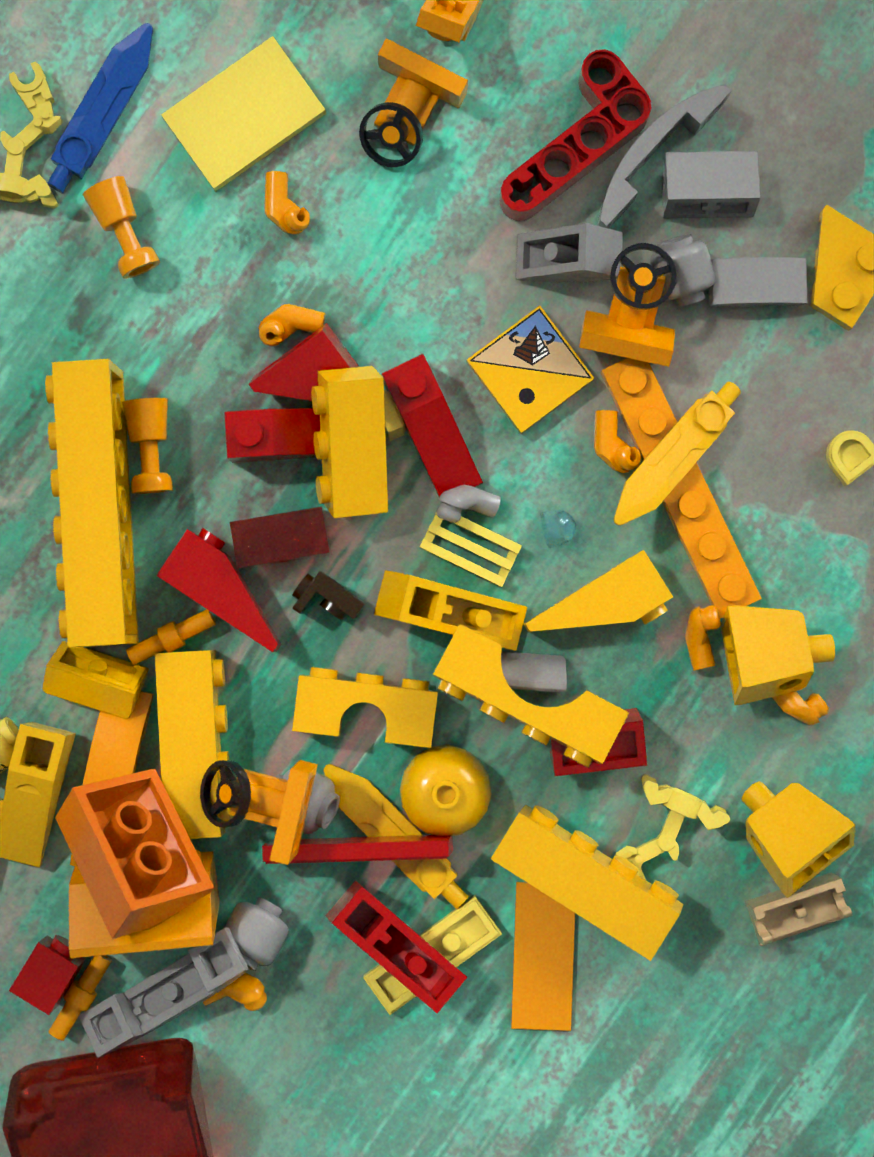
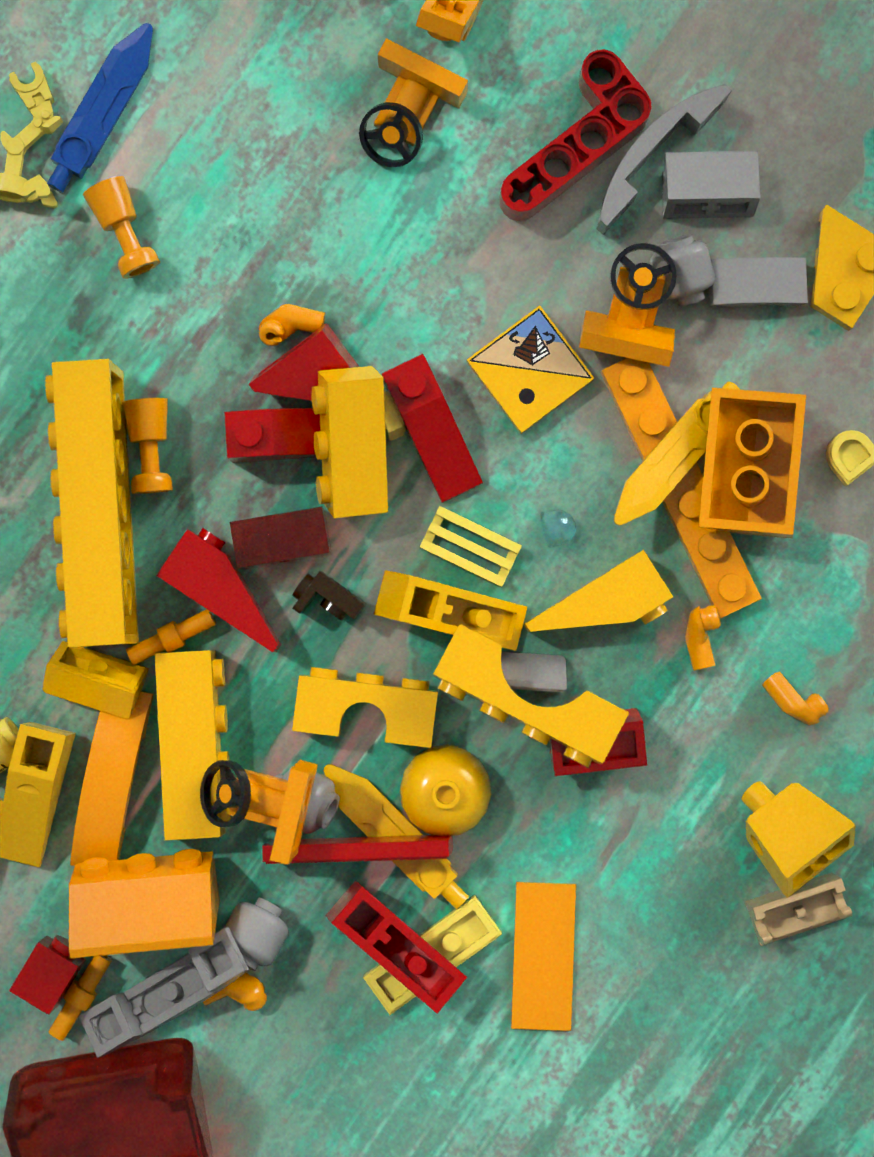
orange slope [55,768,214,939] -> none
light yellow tile [161,36,326,192] -> none
light orange arm [264,171,310,235] -> none
light grey arm [436,485,501,523] -> none
yellow brick [491,805,684,961] -> none
light grey slope [516,223,623,283] -> none
light orange arm [594,410,641,473] -> none
light yellow piece [614,774,730,880] -> none
yellow torso [721,605,835,705] -> none
none -> light orange slope [699,387,806,539]

